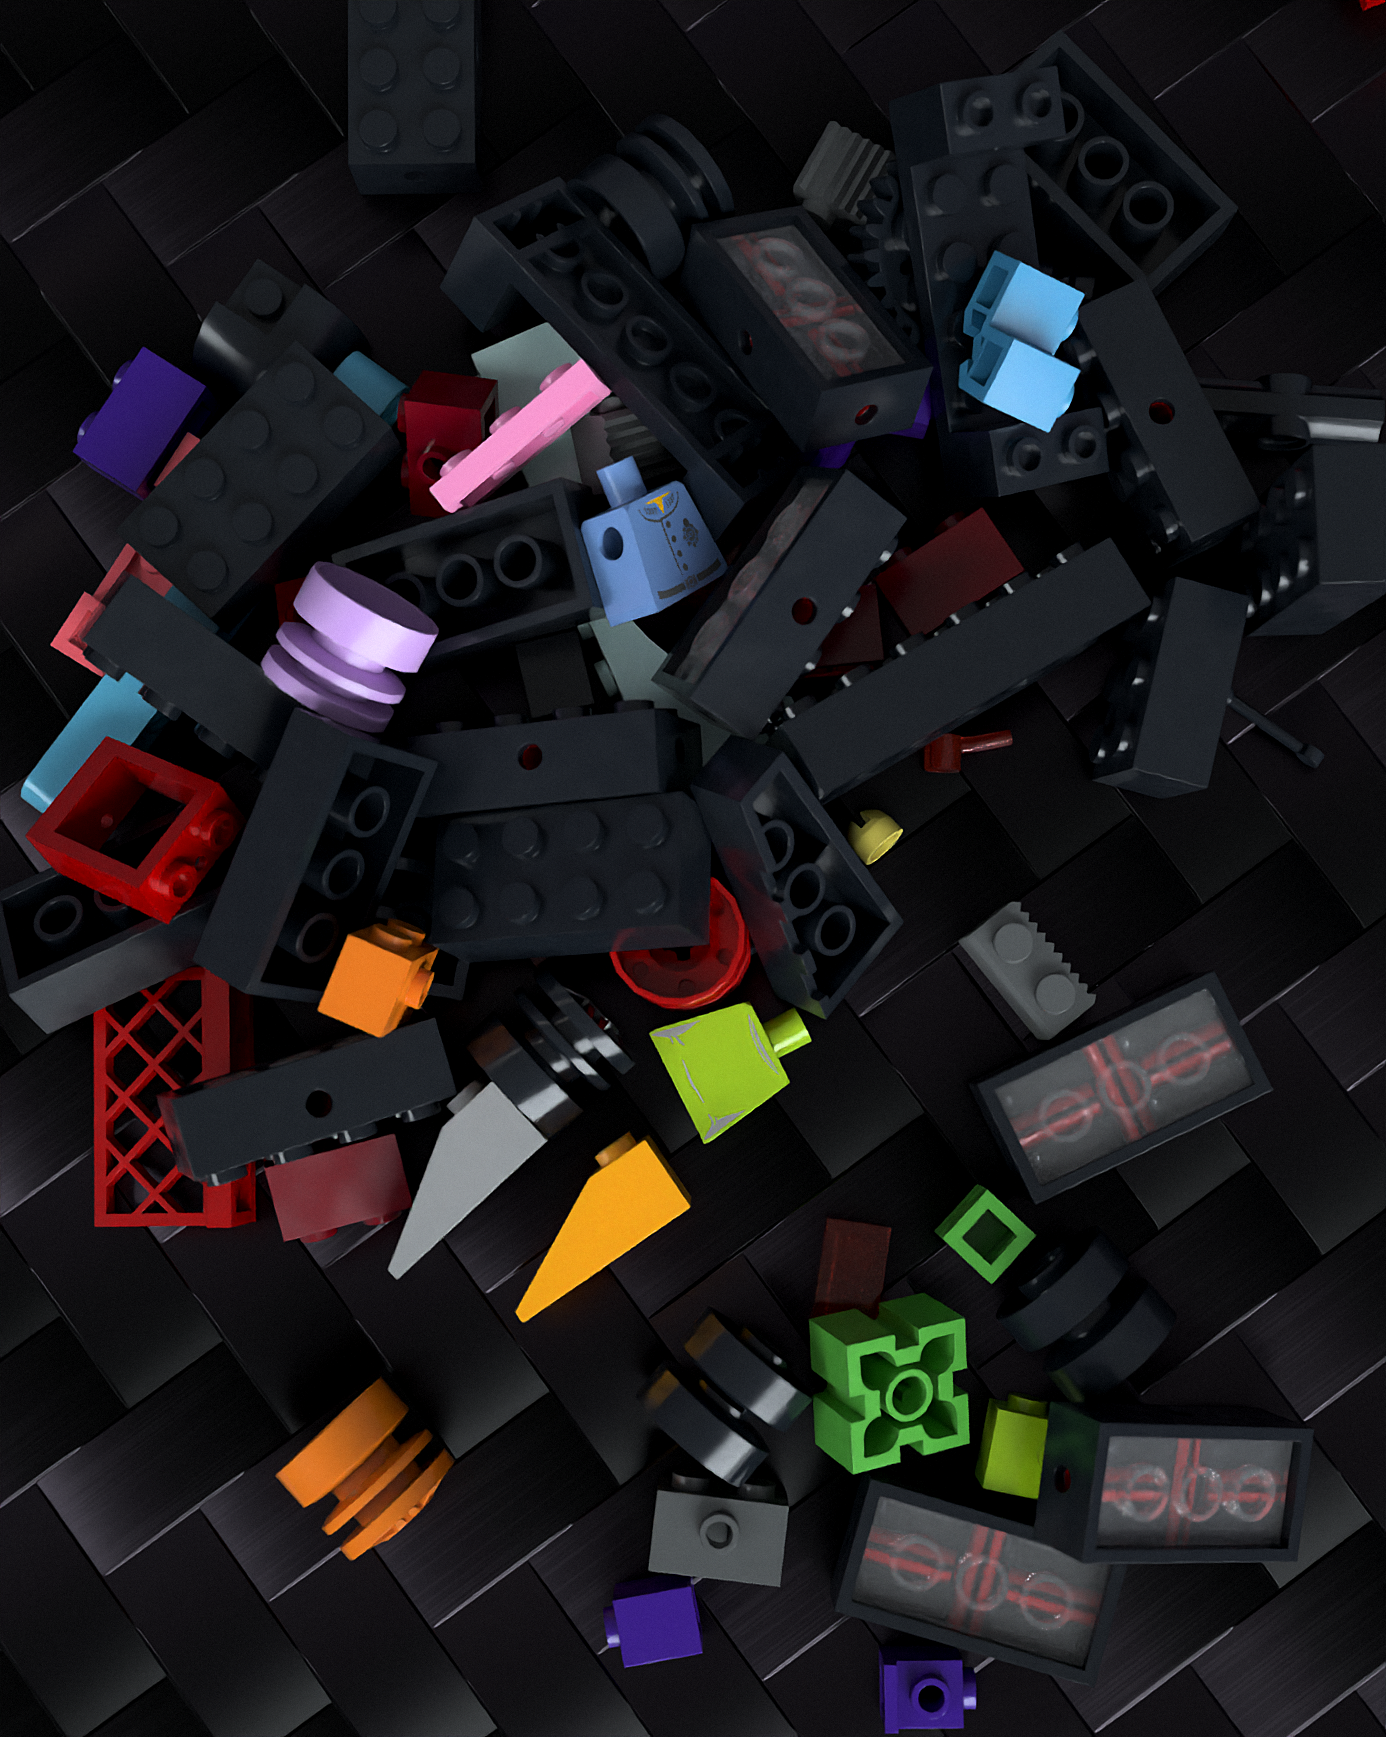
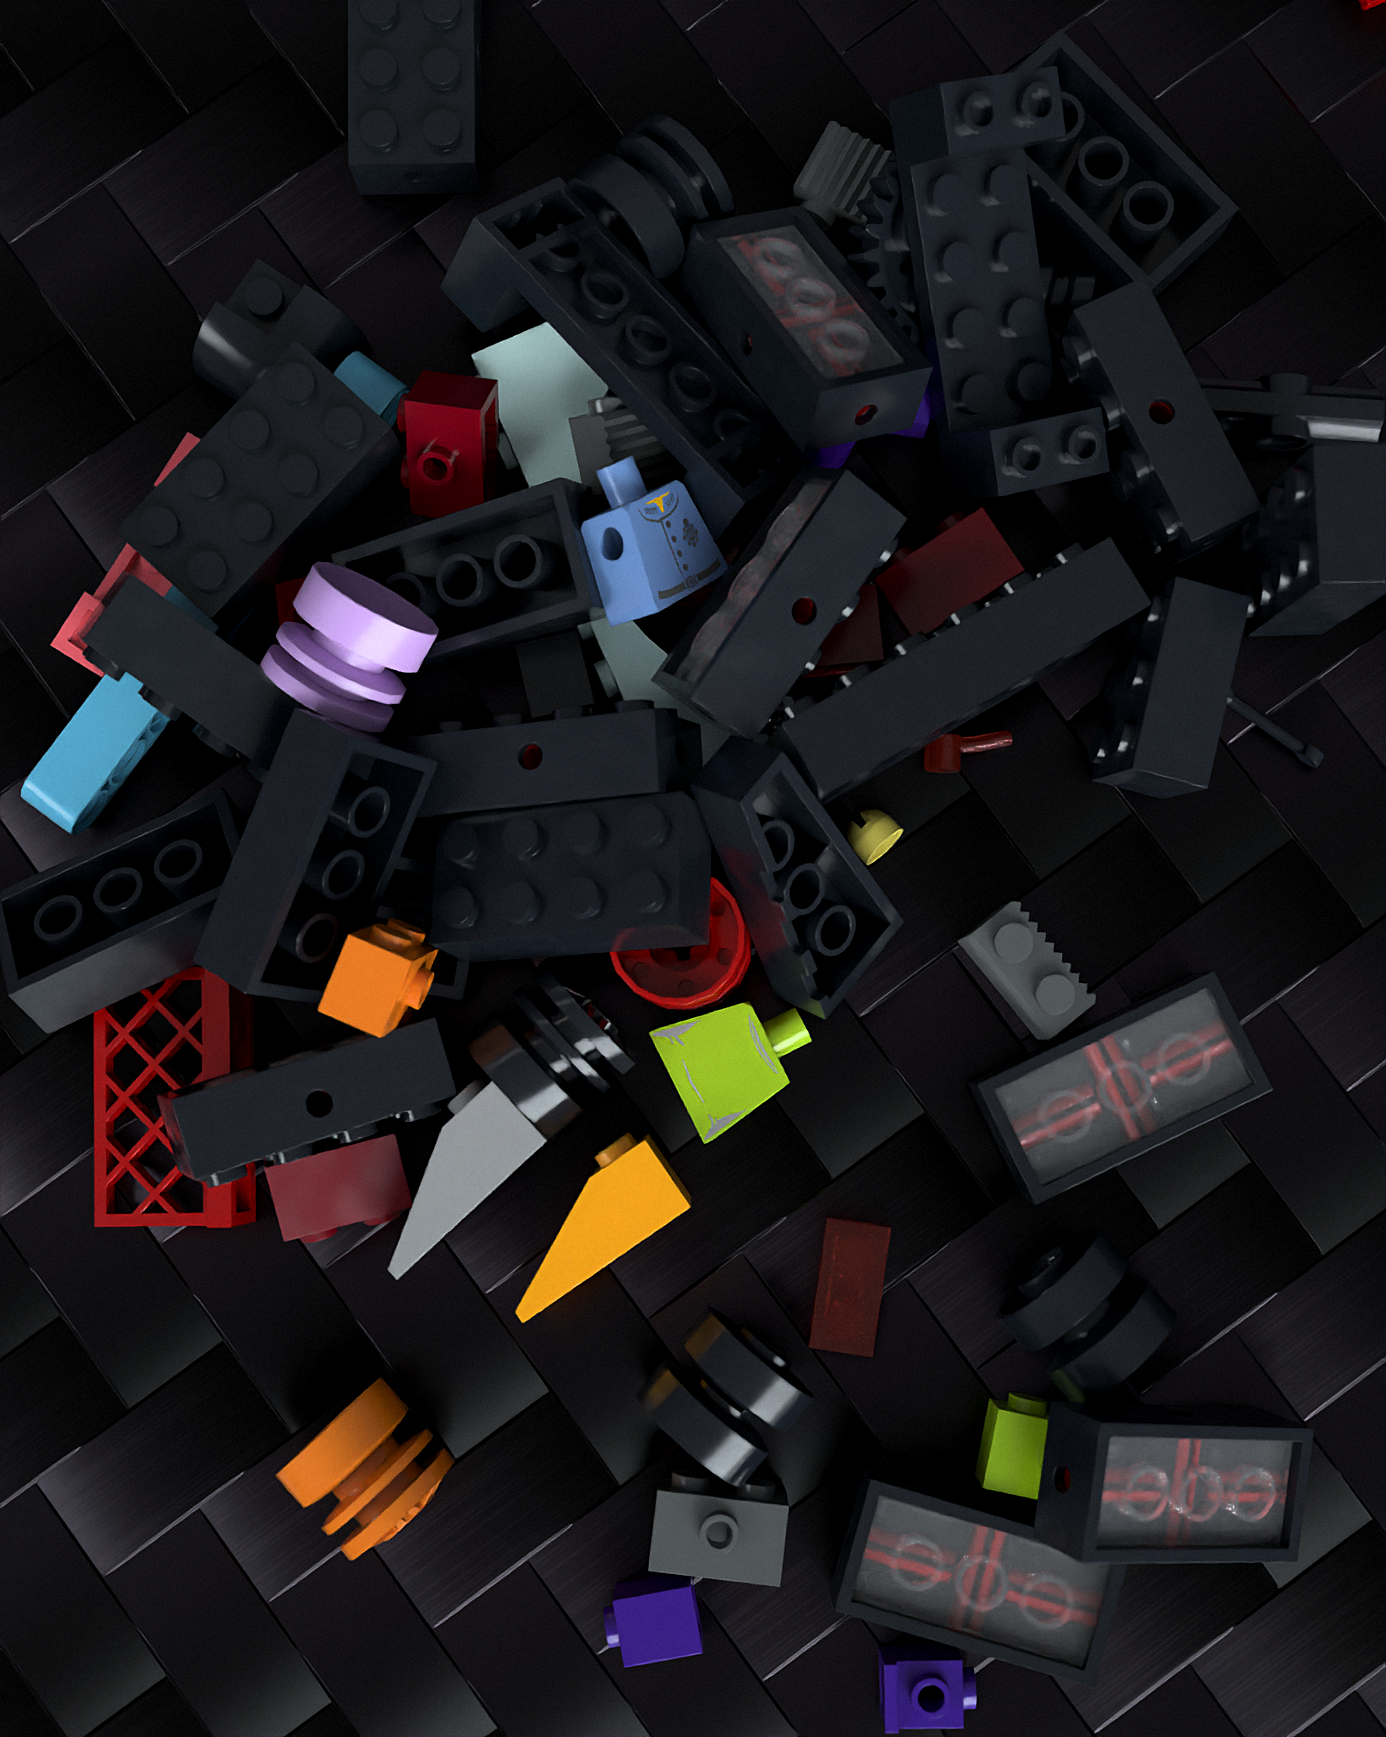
red window [25,736,247,924] -> none
dark purple brick [73,347,221,501] -> none
bright pink plate [429,358,612,513] -> none
bright green brick [809,1293,970,1474] -> none
bright green brick [934,1184,1036,1284] -> none
dark azure brick [958,250,1085,433] -> none

